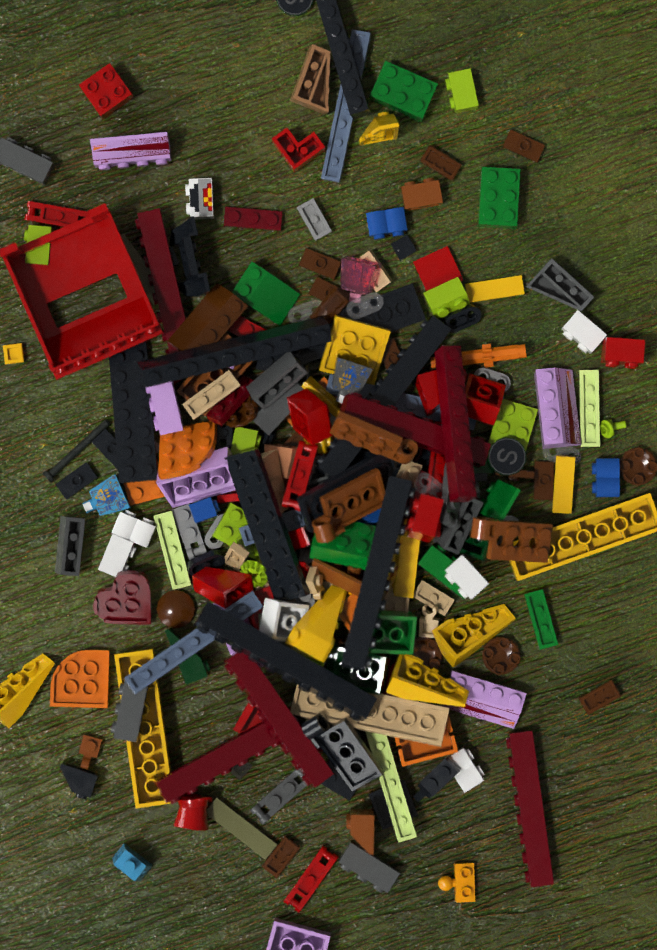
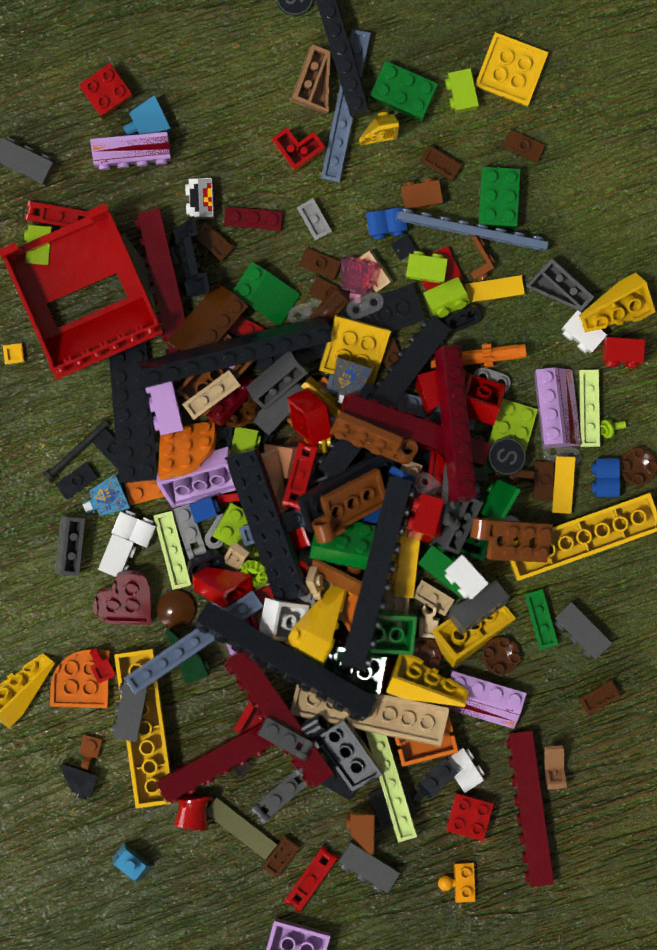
none -> red plate [89,648,116,684]
none -> dark azure torso [123,95,171,136]
none -> reddish brown plate [195,222,234,262]
none -> dark grey plate [257,717,314,761]
none -> blue tile [389,466,416,484]
none -> sand blue plate [395,209,548,251]
none -> lime brick [406,251,447,284]
none -> red brick [445,791,494,841]
none -> dark grey brick [448,579,510,635]
none -> dark orange bracket [470,235,495,282]
none -> yellow plate [475,32,548,107]
none -> medium nougat bracket [544,745,567,790]
none -> dark grey brick [554,602,612,660]
none -> yellow wedge [579,273,656,333]

